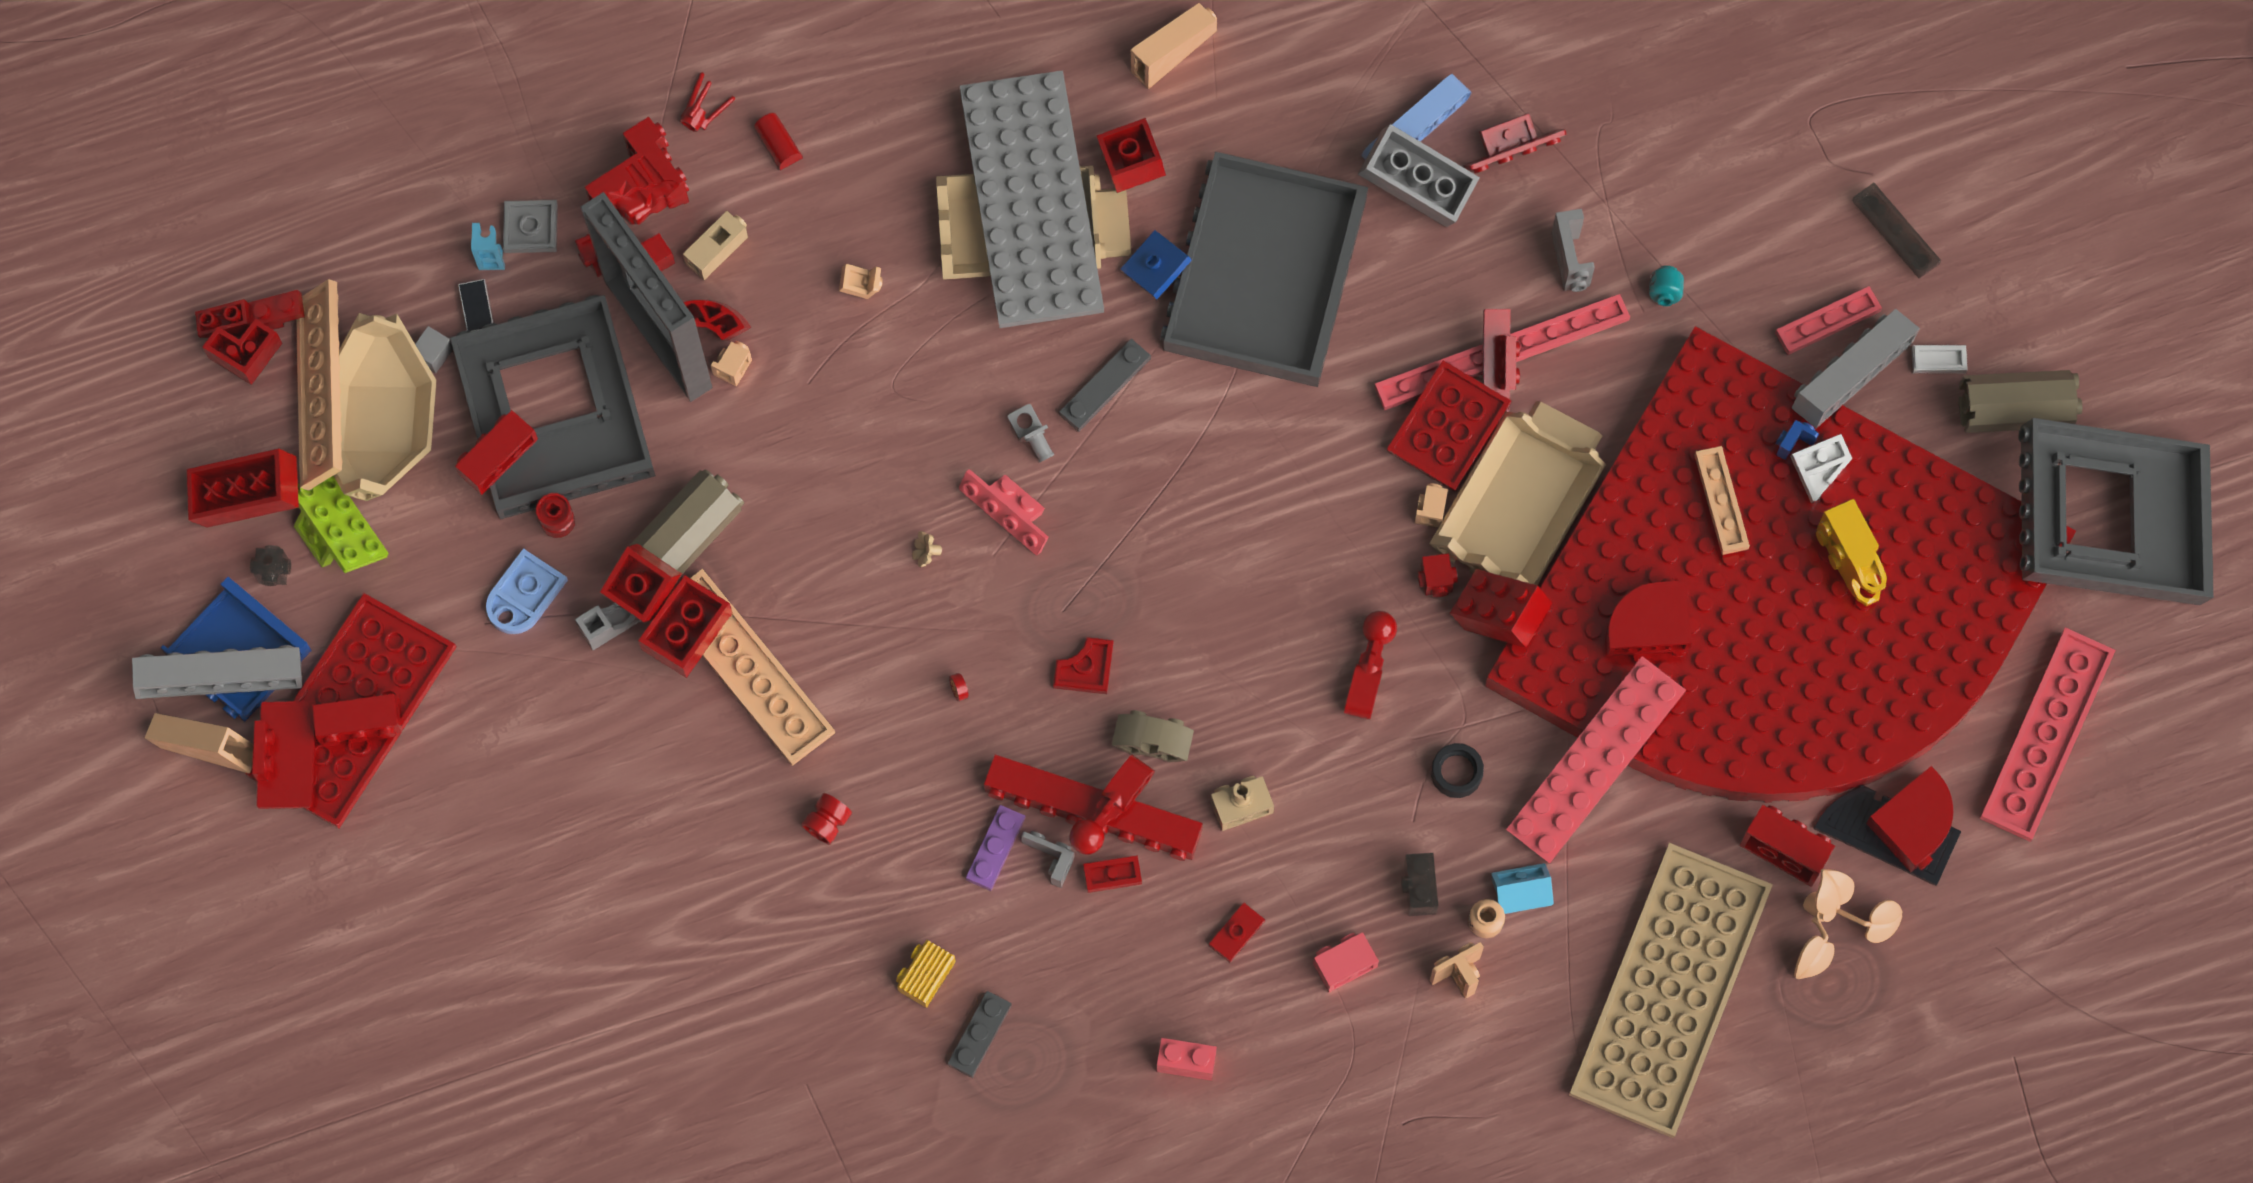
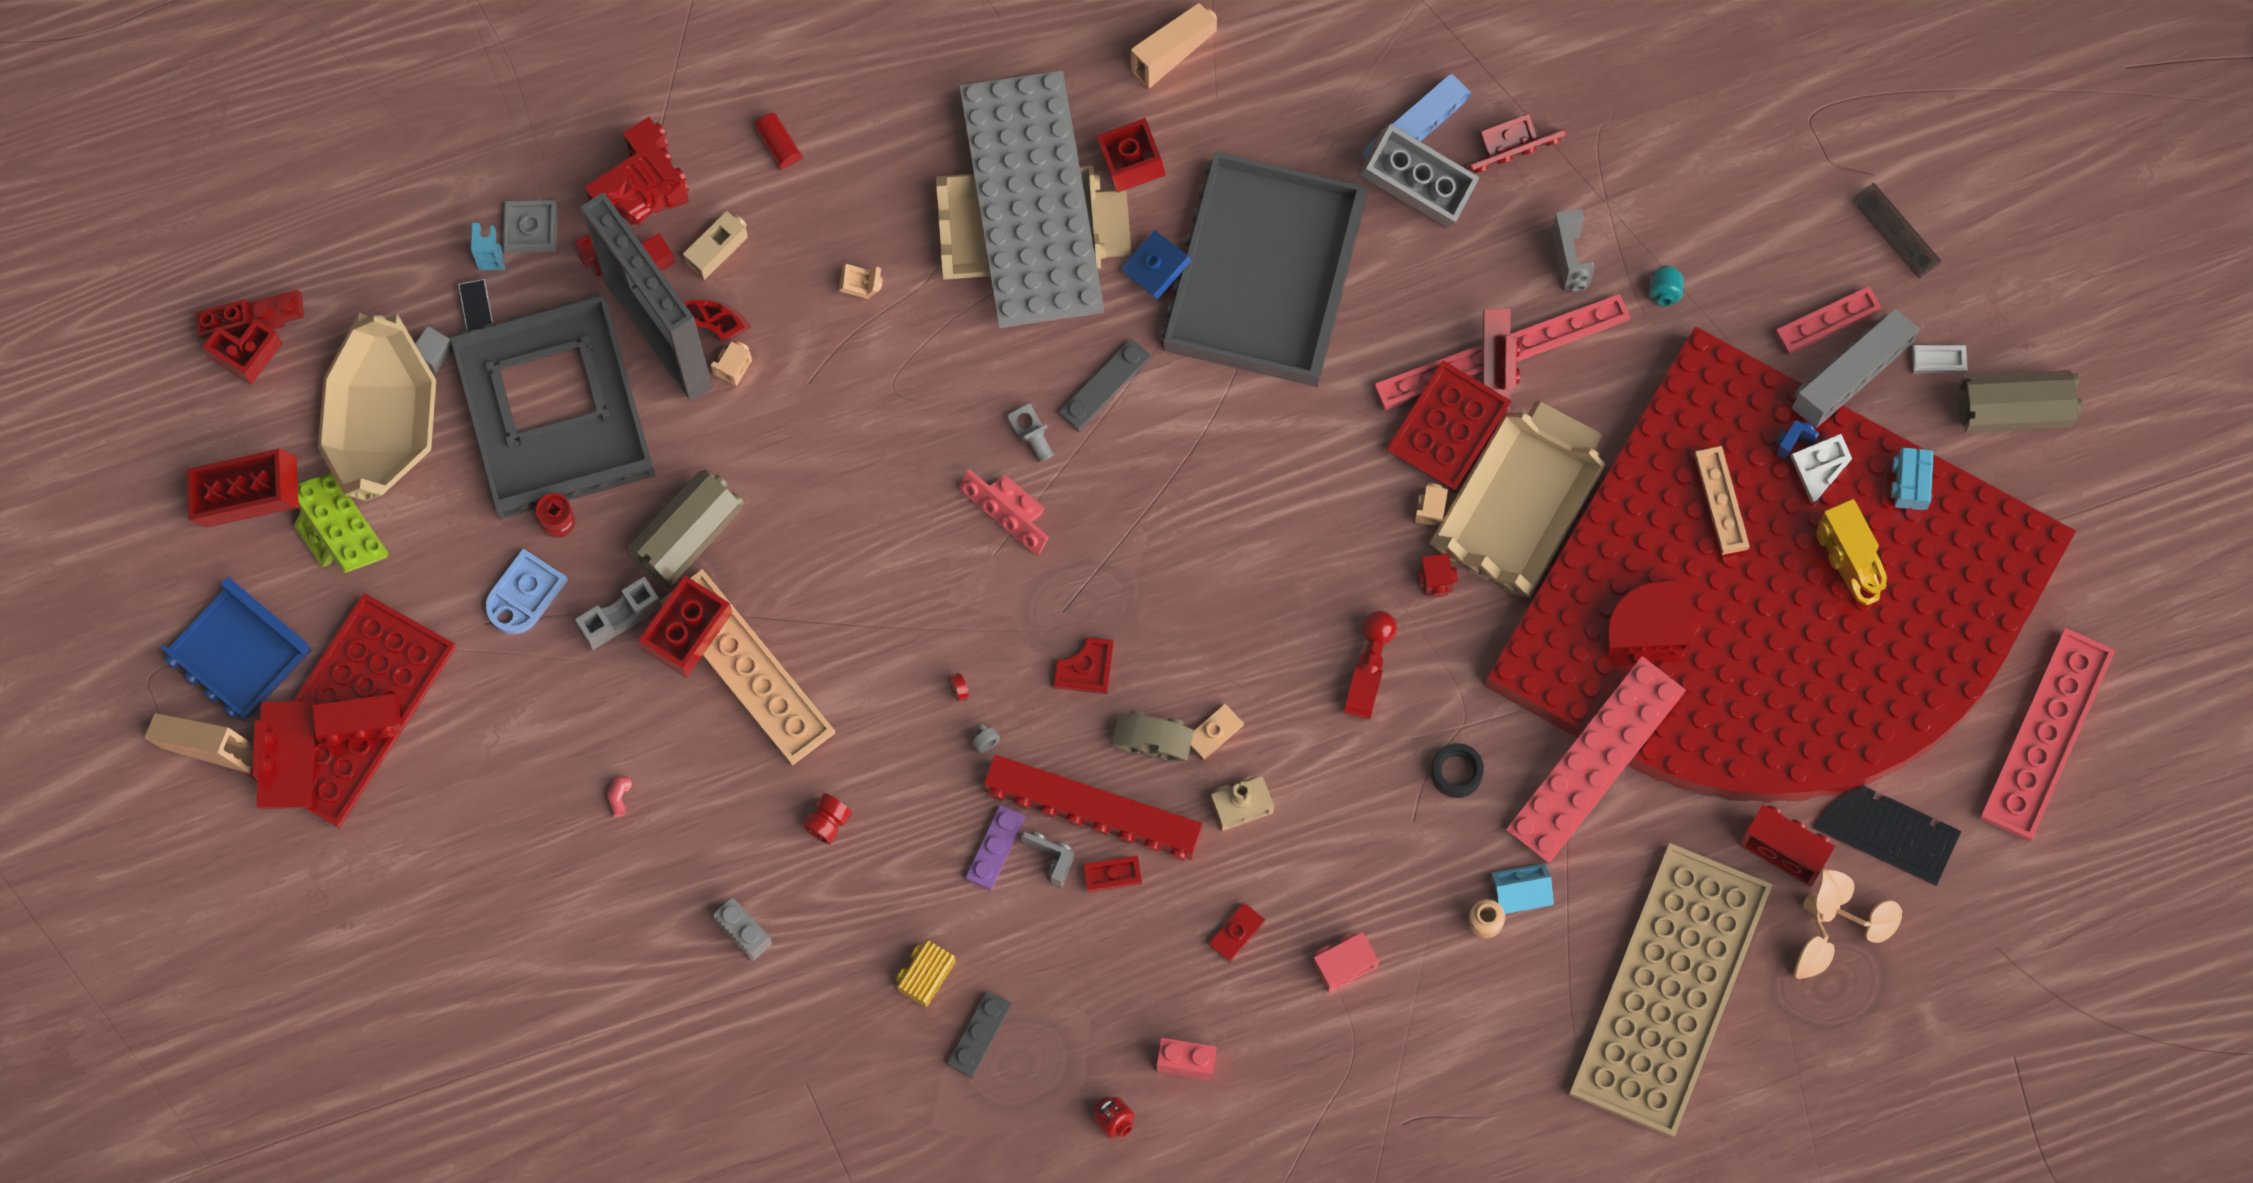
light grey brick [132,645,302,699] -> none
clear smoke brick [250,545,291,586] -> none
light nougat plate [296,279,343,491] -> none
red brick [455,410,538,495] -> none
red brick [600,544,682,622] -> none
red plant [680,72,735,132] -> none
tan plant [912,531,942,567] -> none
red beam [1069,755,1155,855] -> none
clear smoke brick [1401,853,1438,916] -> none
light nougat bracket [1429,942,1484,999] -> none
red brick [1450,569,1552,648] -> none
red brick [1866,766,1954,873] -> none
dark grey panel [2018,418,2214,605] -> none
none -> coral arm [607,776,632,817]
none -> light grey brick [714,898,772,961]
none -> light grey tile [972,723,1000,753]
none -> red head [1093,1096,1134,1138]
none -> light nougat plate [1190,704,1244,761]
none -> medium azure brick [1890,448,1933,510]

